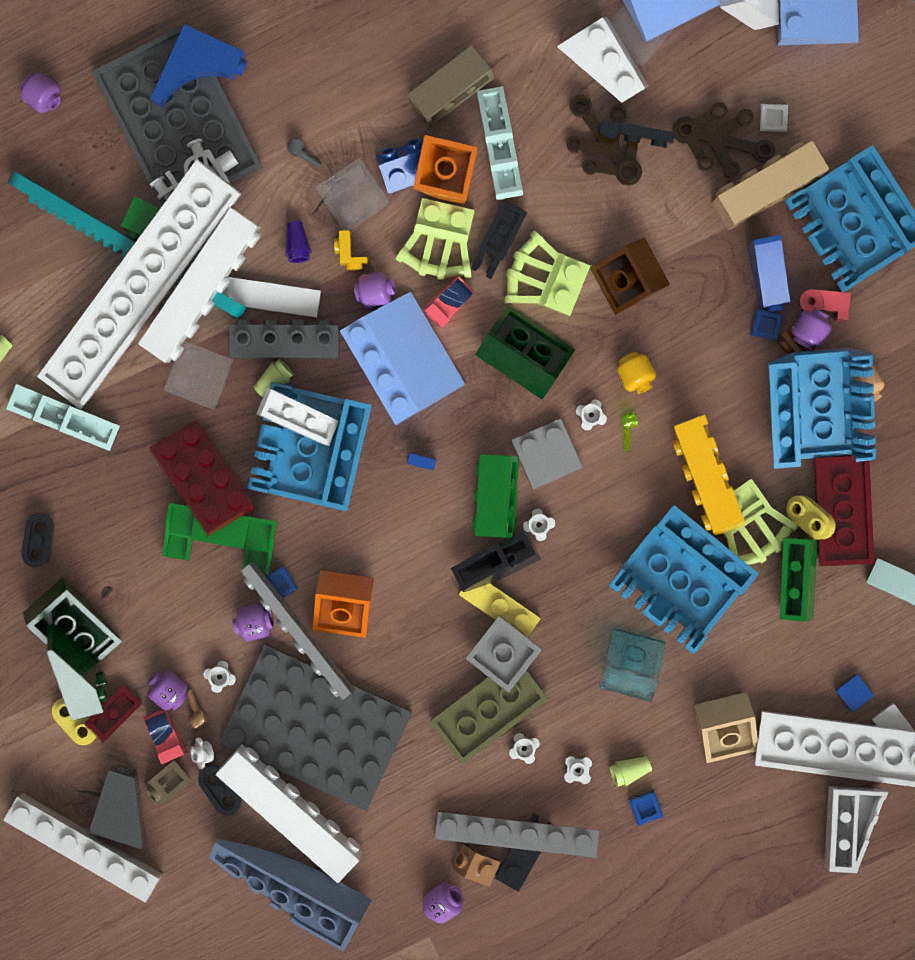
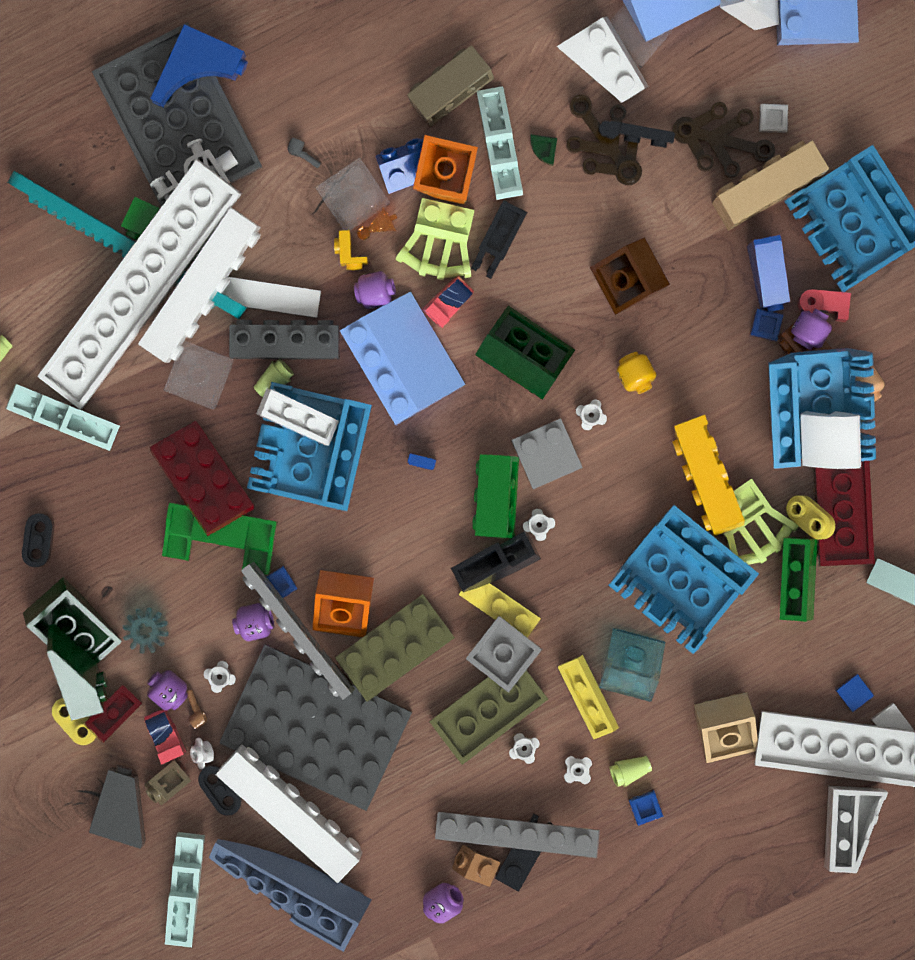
white brick [3,793,163,902] -> none
medium lavender head [20,72,61,113] -> none
dark purple cone [285,221,312,263] -> none
yellowish green plate [504,230,590,317] -> none
clear neon green hand [622,413,639,451] -> none
none -> clear light blue gear [122,608,169,654]
none -> light aqua slope [165,832,205,948]
none -> olive plate [335,594,455,702]
none -> clear orange piece [357,207,397,240]
none -> dark green tile [530,134,557,166]
none -> light yellow plate [558,655,619,739]
none -> white slope [800,411,861,469]

